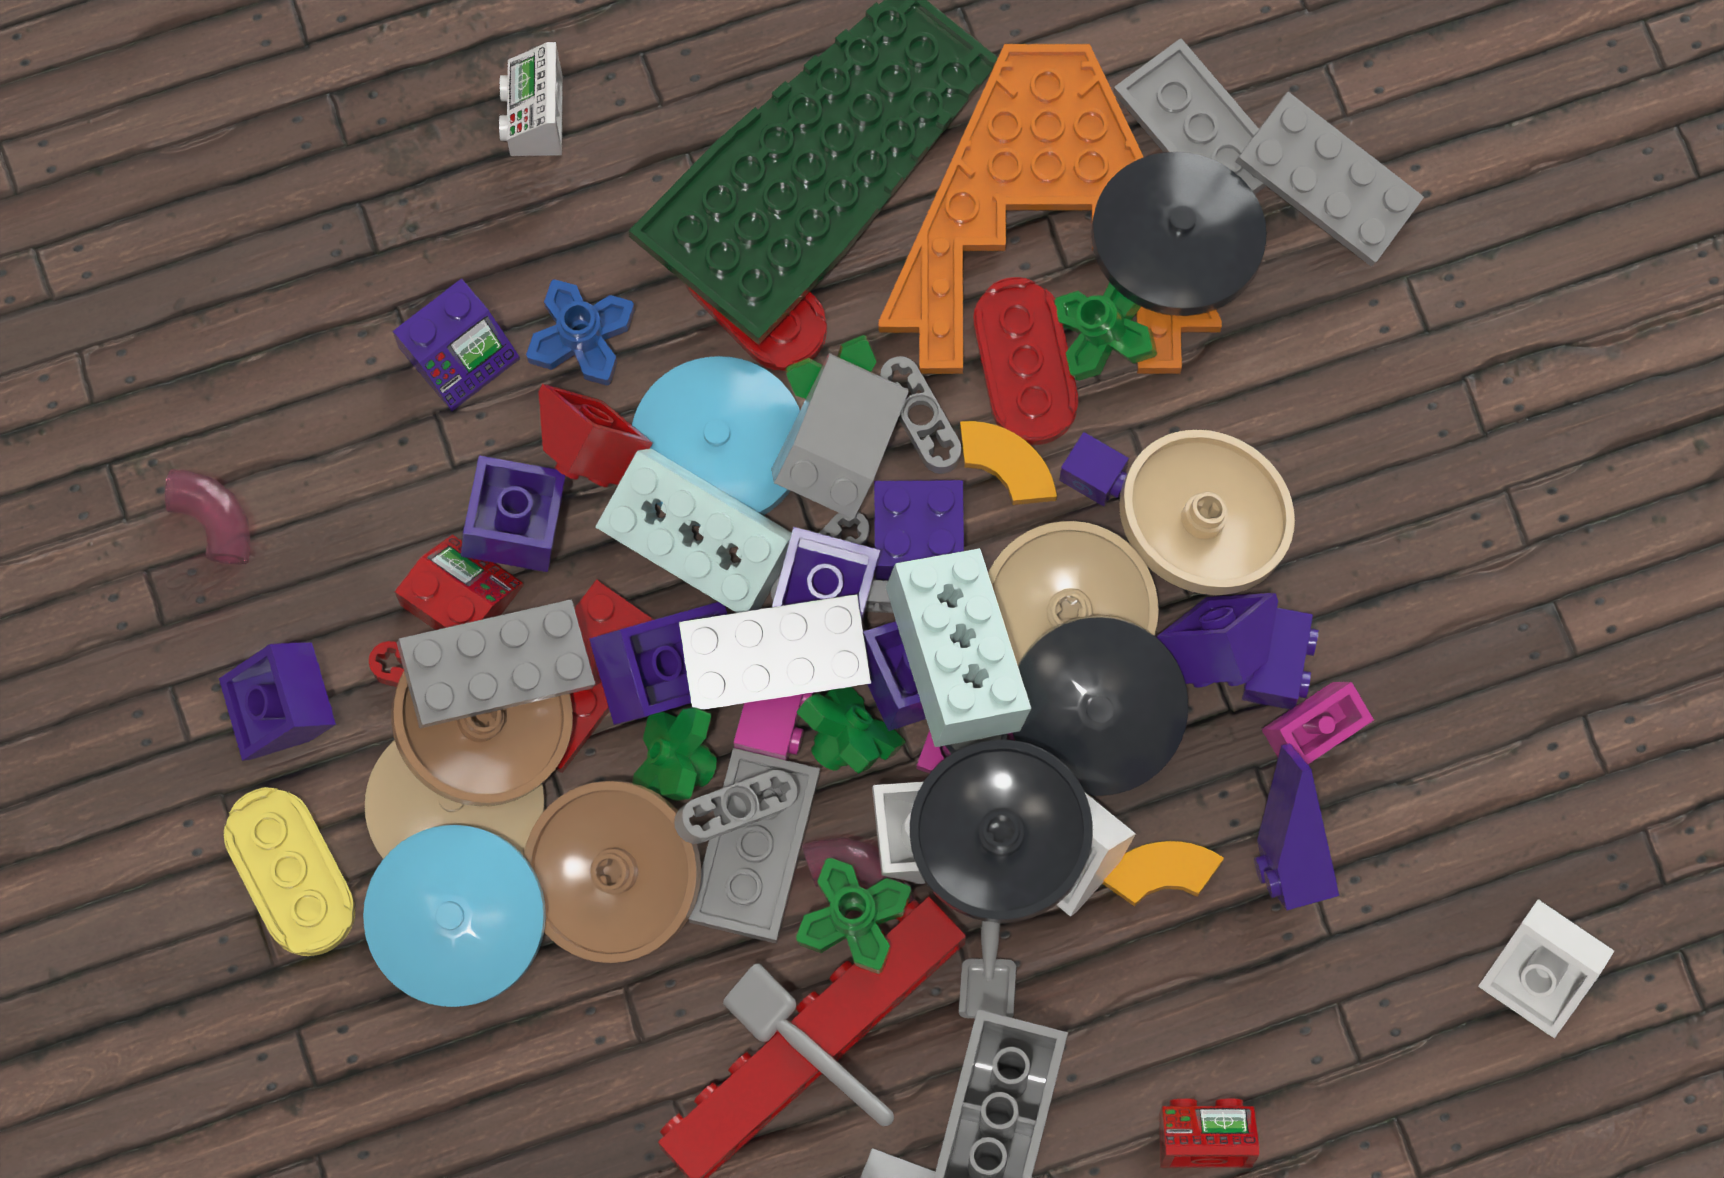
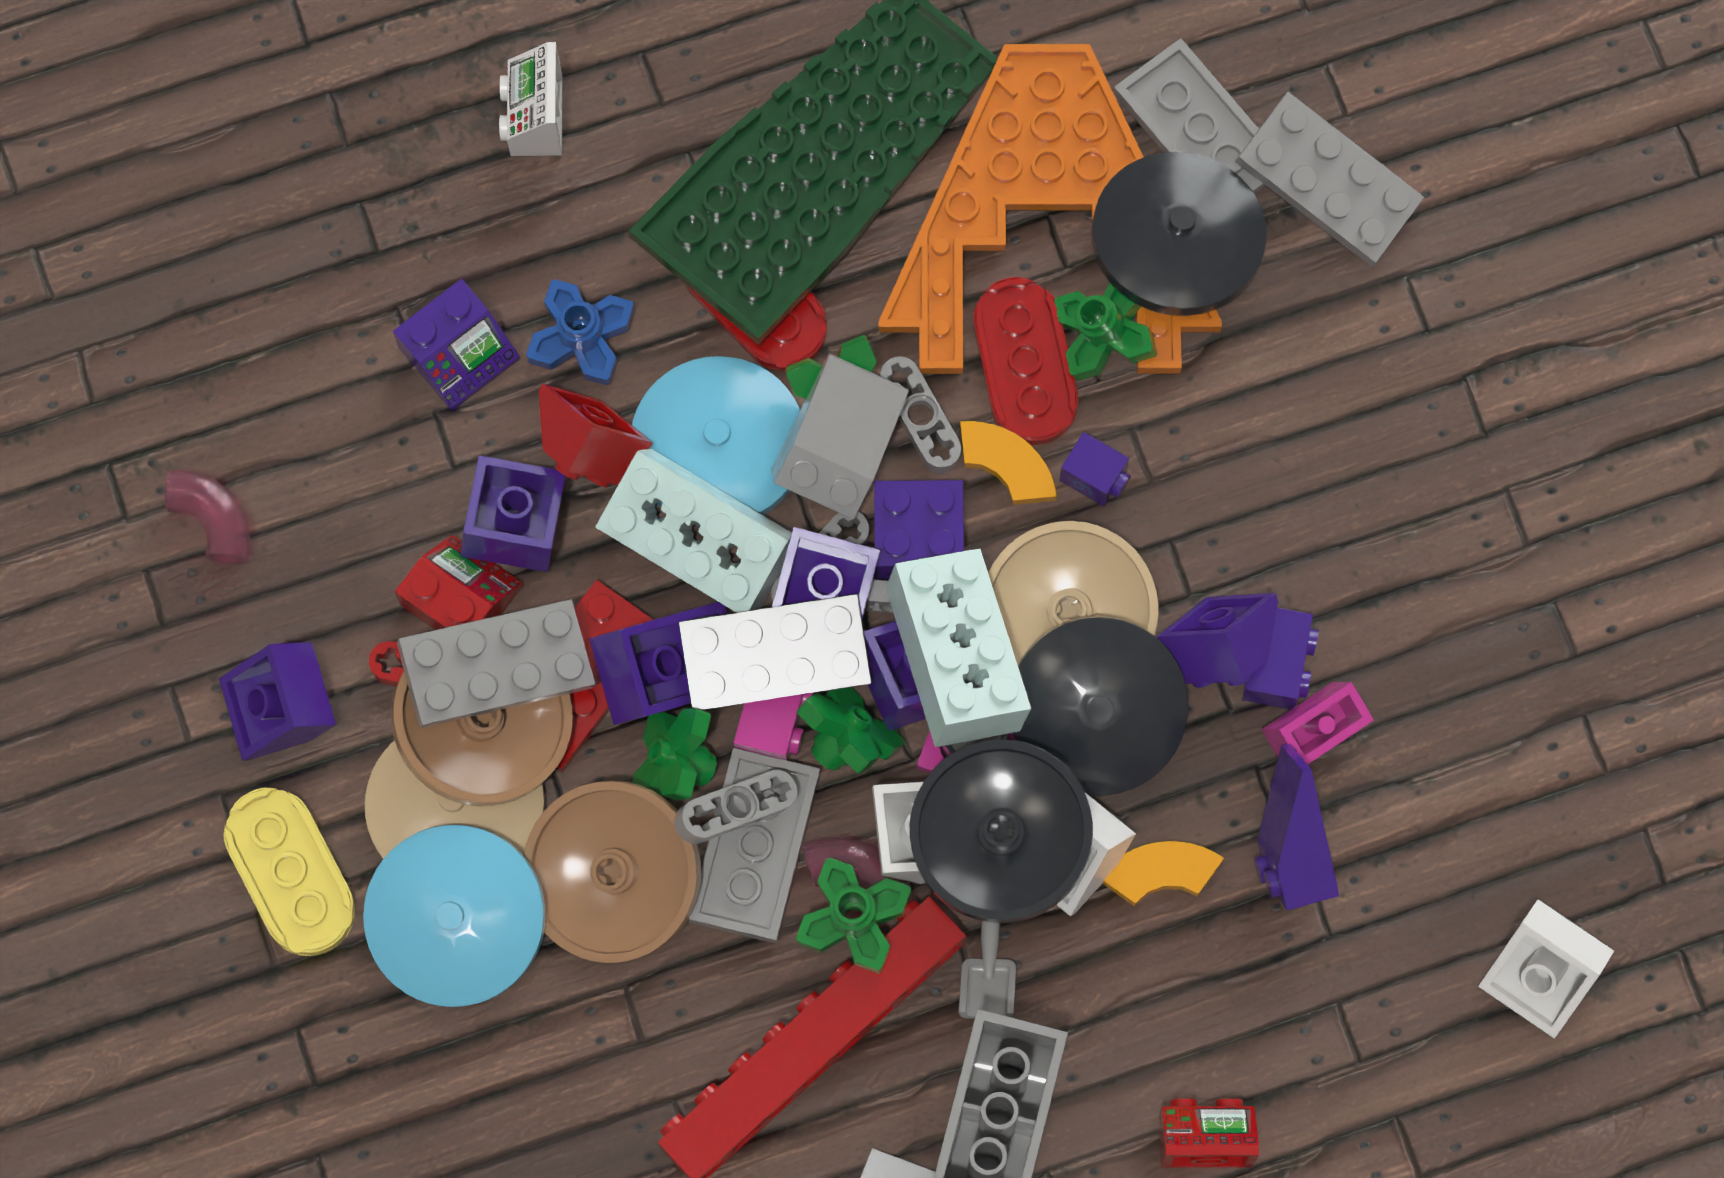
light grey piece [723,964,894,1126] -> none
tan dish [1119,430,1295,595] -> none

